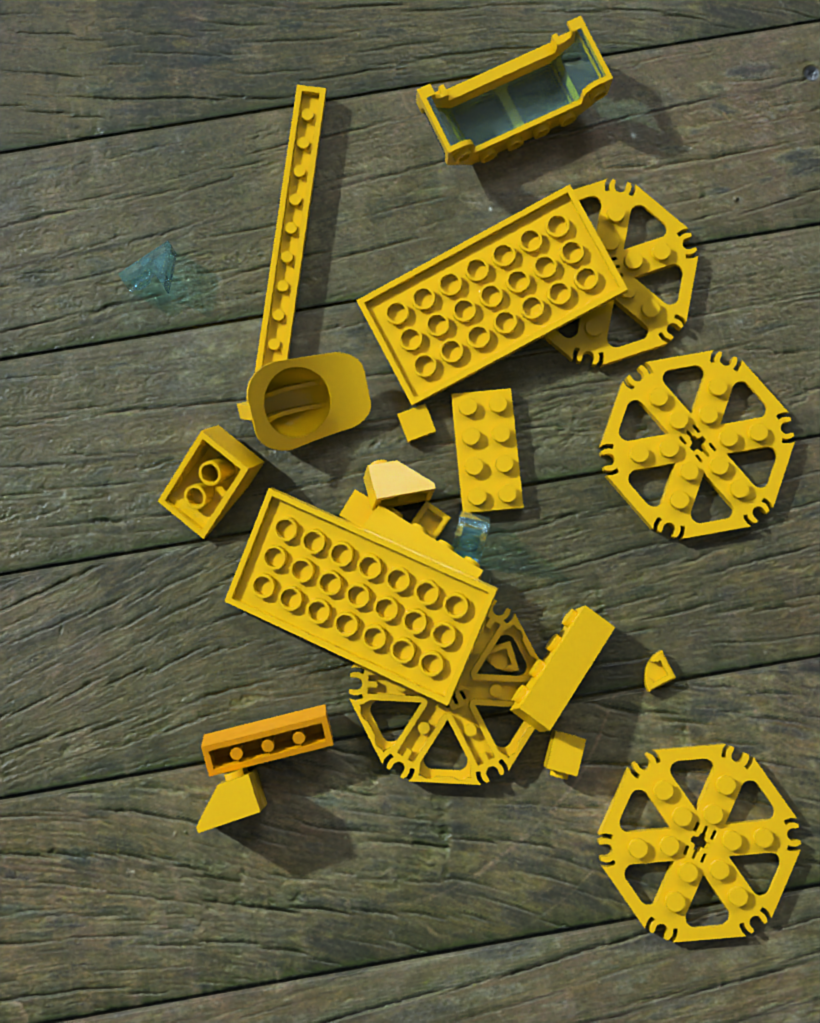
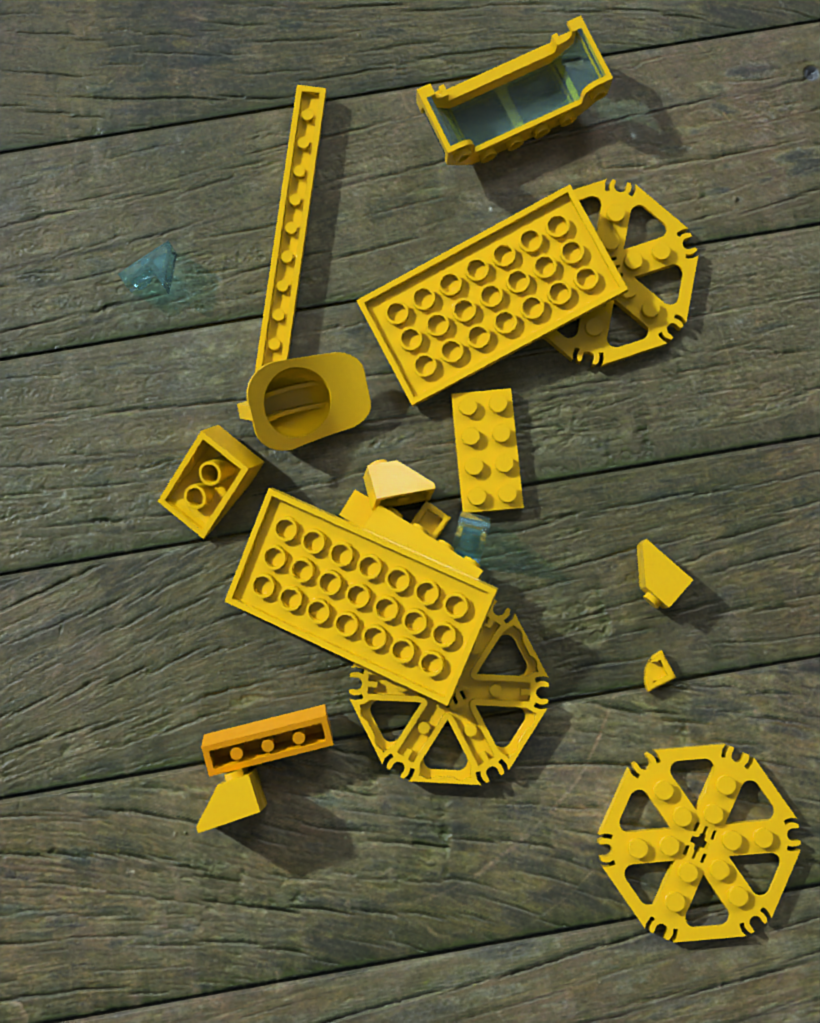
yellow tile [397,404,436,443] -> none
yellow tile [486,641,519,672] -> none
yellow brick [510,605,615,732] -> none
yellow brick [543,729,586,780] -> none
yellow plate [599,350,795,540] -> none
none -> yellow slope [637,539,693,609]

